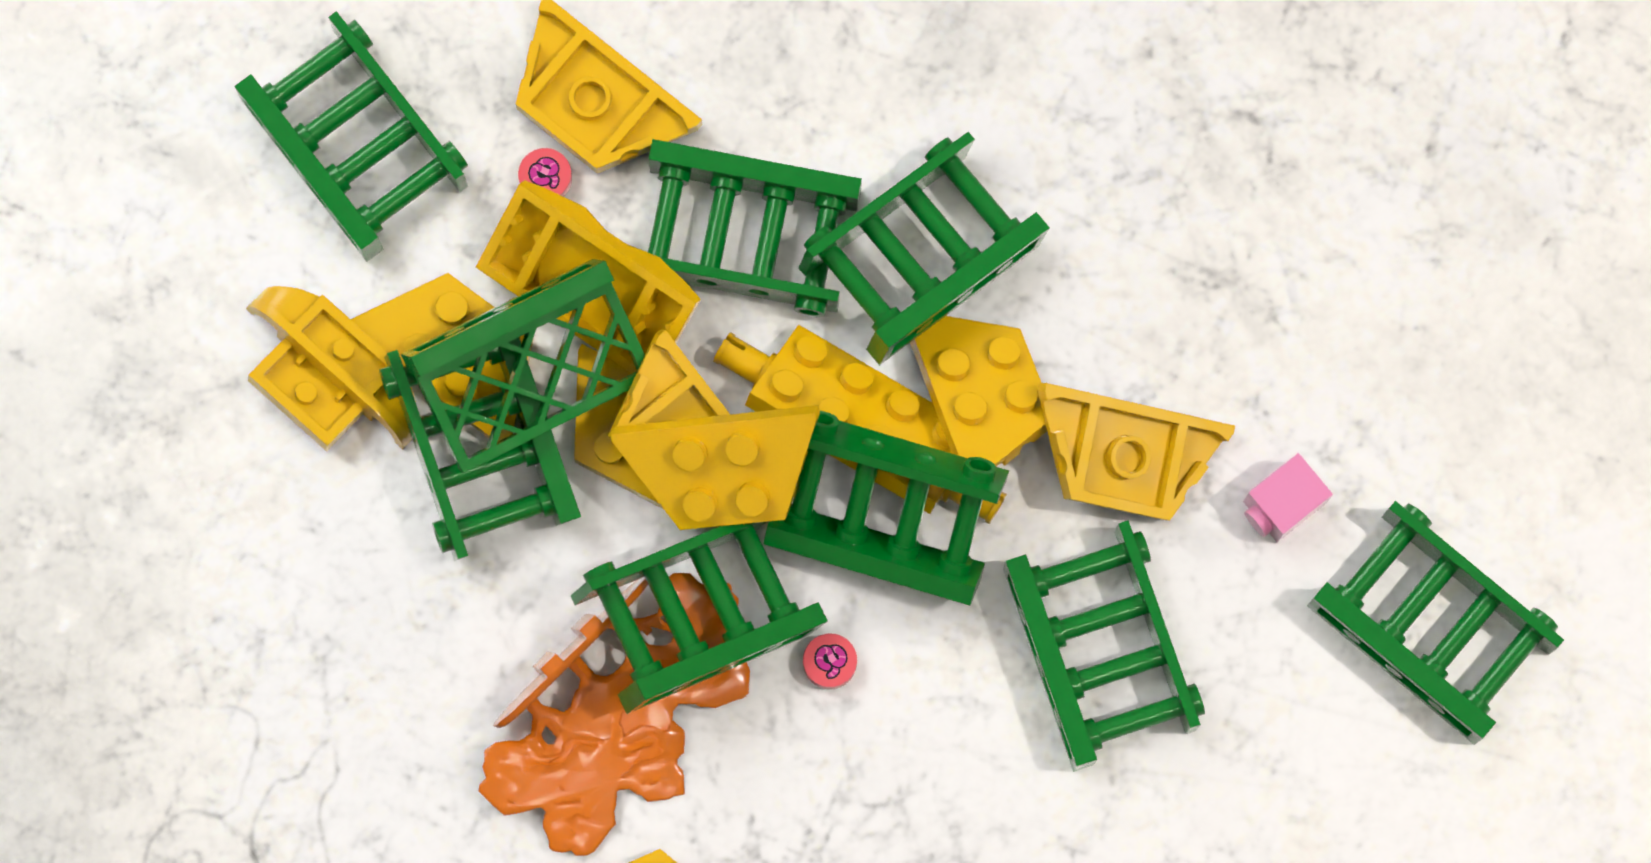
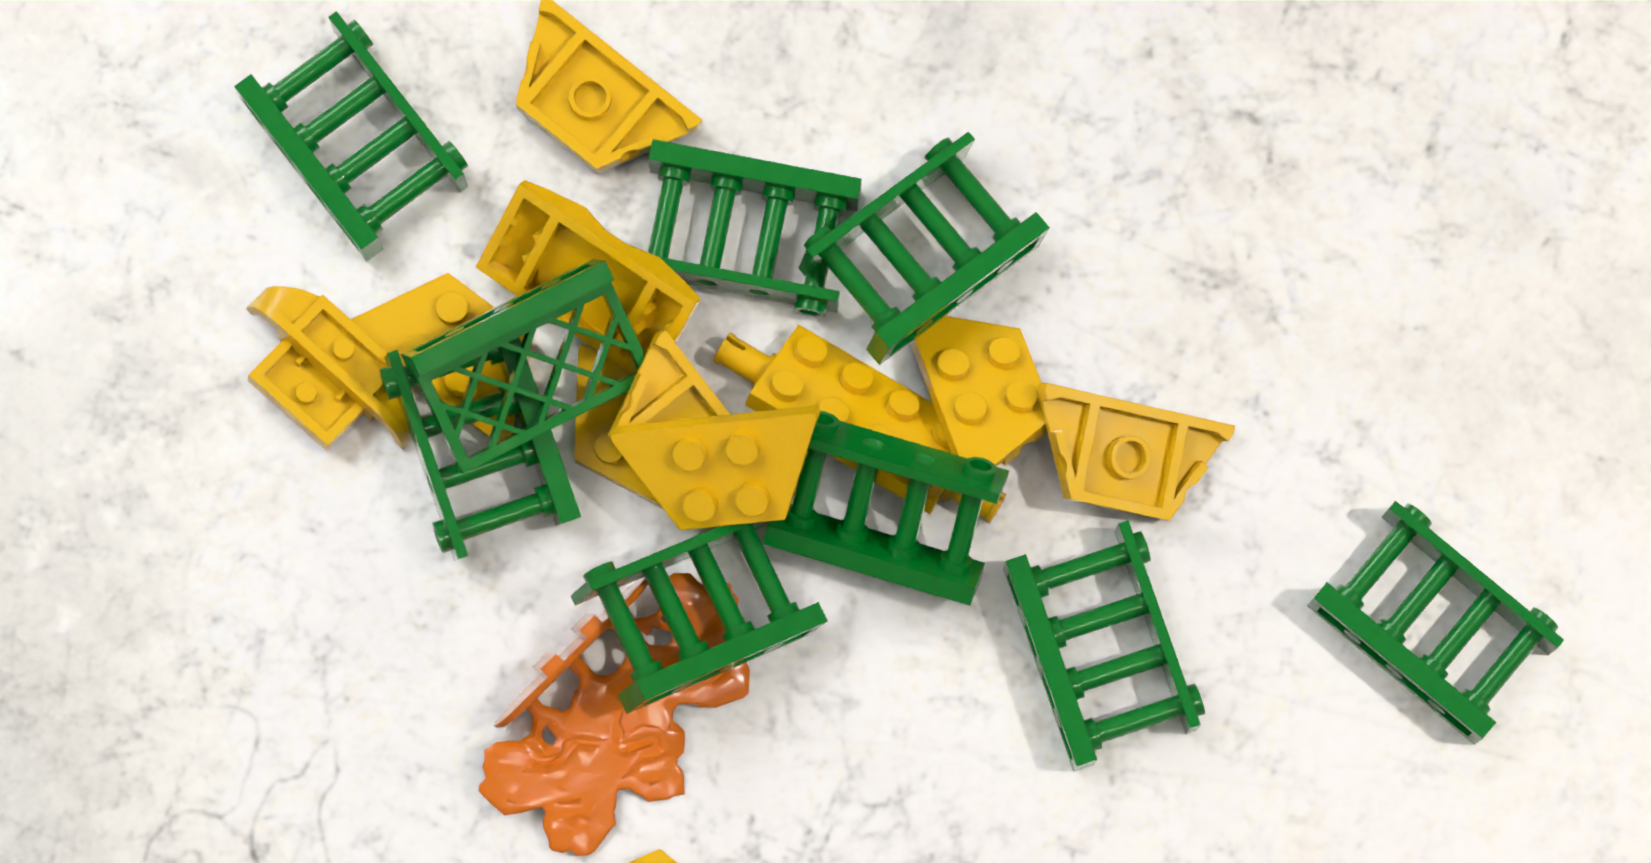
tile [518,148,572,197] -> none
coral tile [803,633,857,689] -> none
bright pink brick [1243,453,1333,543] -> none

